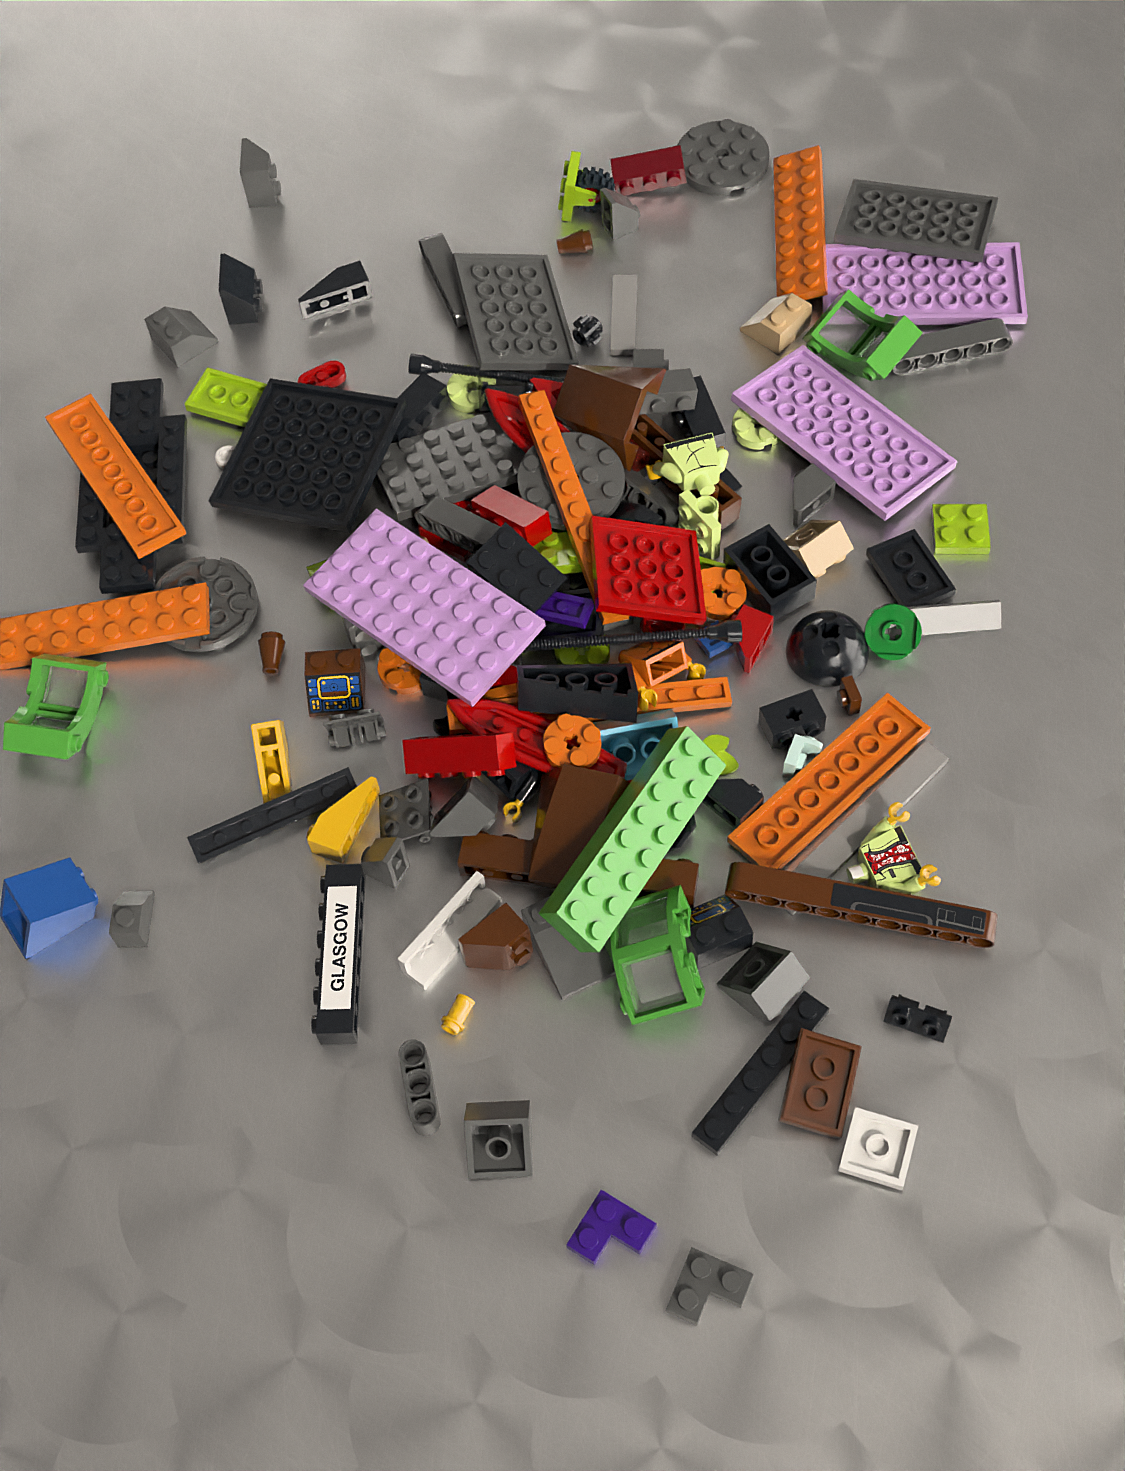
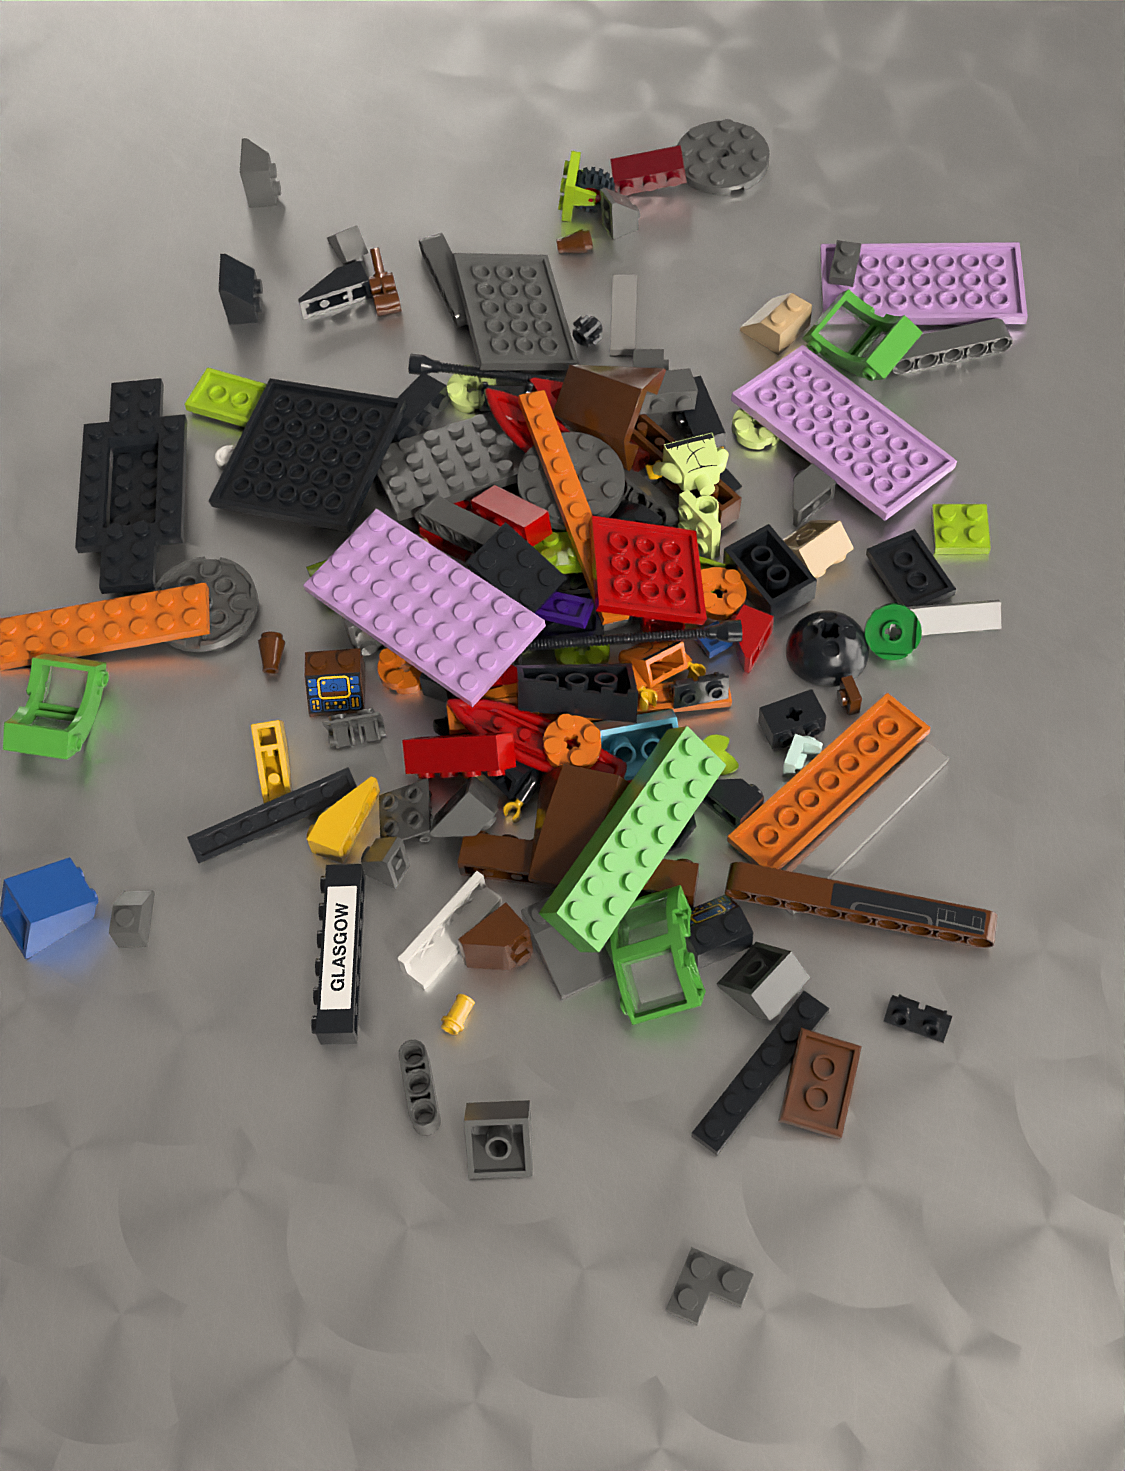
orange plate [45,394,186,559] -> none
dark grey slope [144,307,219,367] -> none
red plate [298,361,346,388] -> none
dark purple plate [566,1190,657,1265] -> none
orange plate [773,145,828,300] -> none
dark grey plate [834,179,998,263] -> none
white plate [838,1107,918,1190] -> none
torso [846,802,941,895] -> none
none -> slope [327,225,369,264]
none -> reddish brown beam [368,247,402,317]
none -> black hinge [668,672,729,709]
none -> dark grey plate [828,240,862,287]

